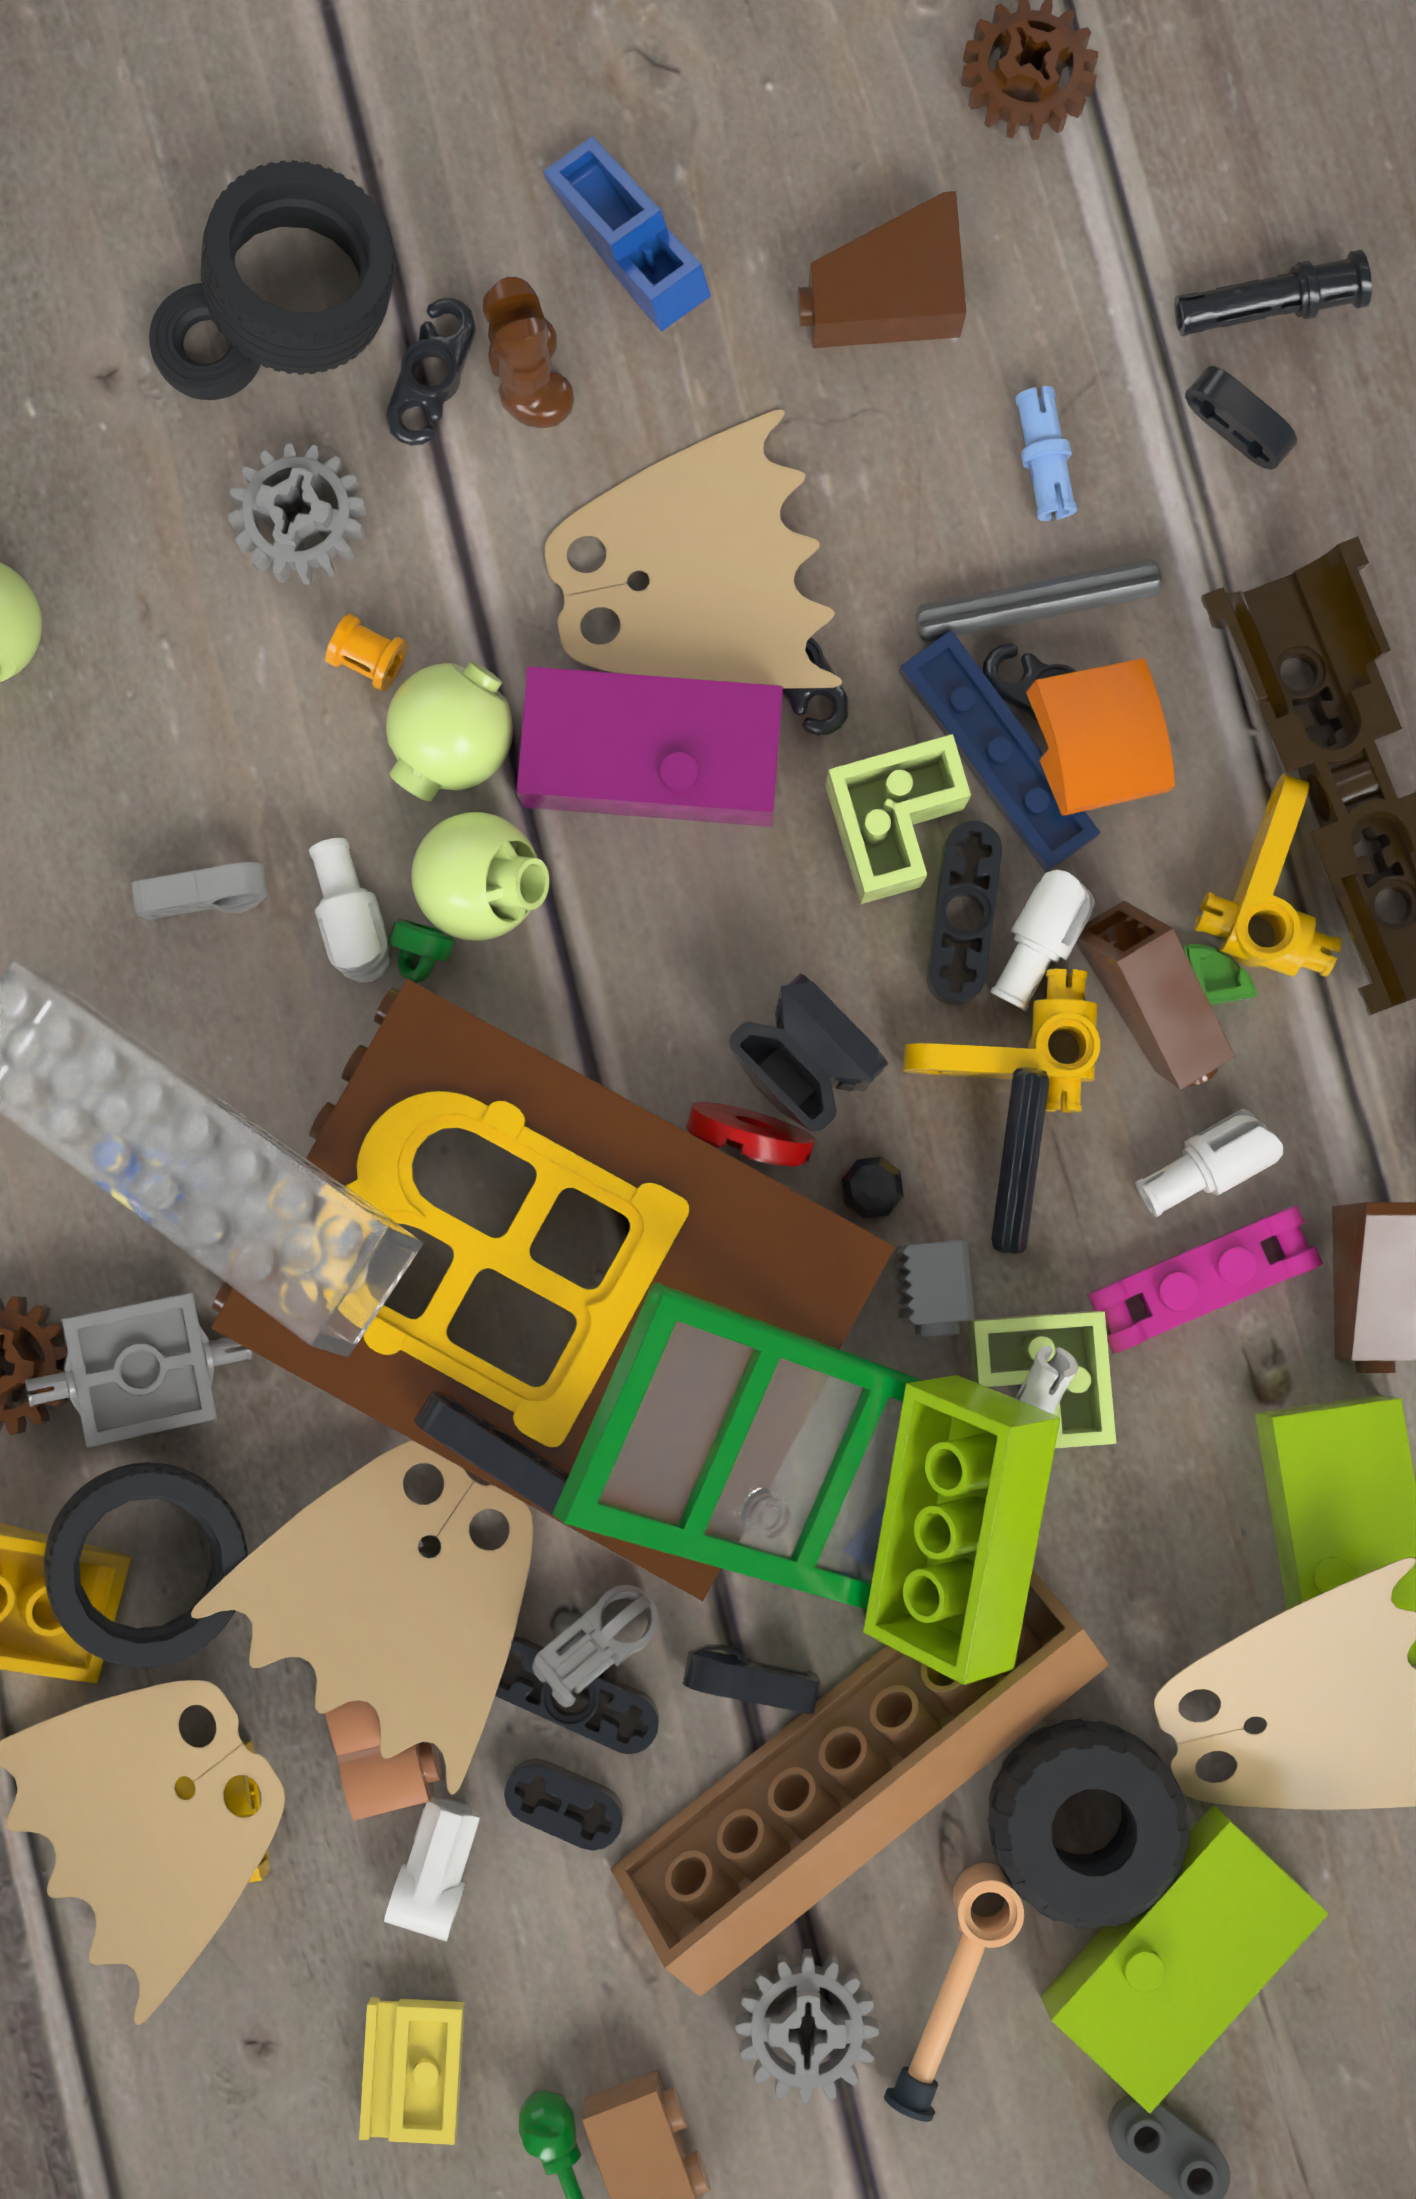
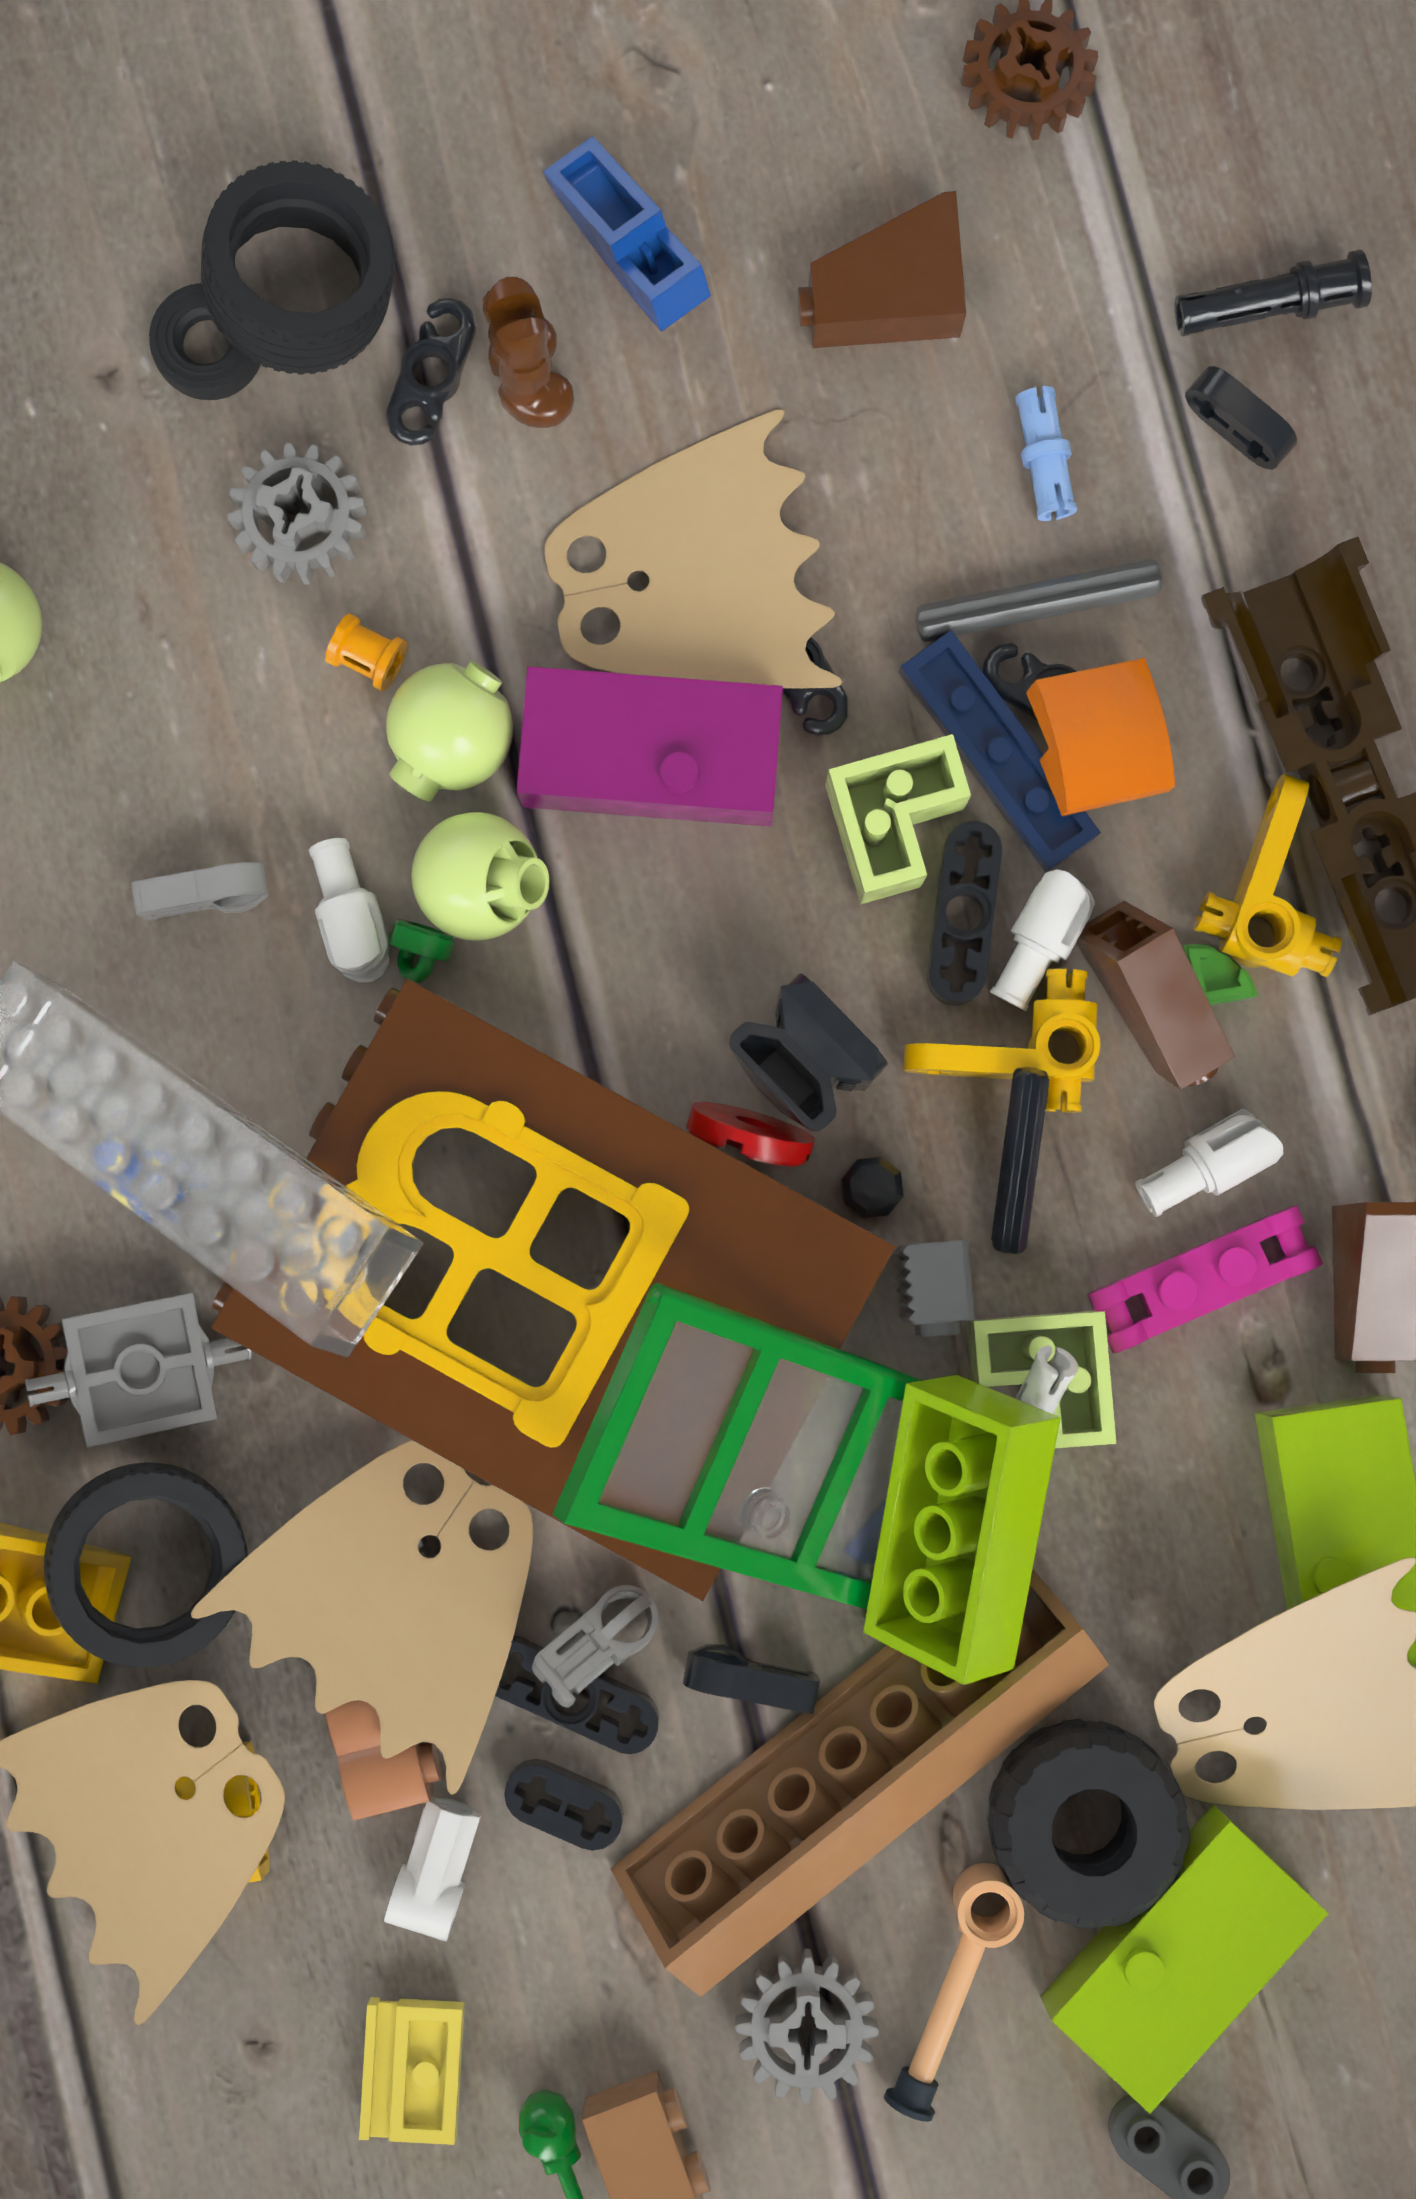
black beam [414,1390,569,1516] -> none

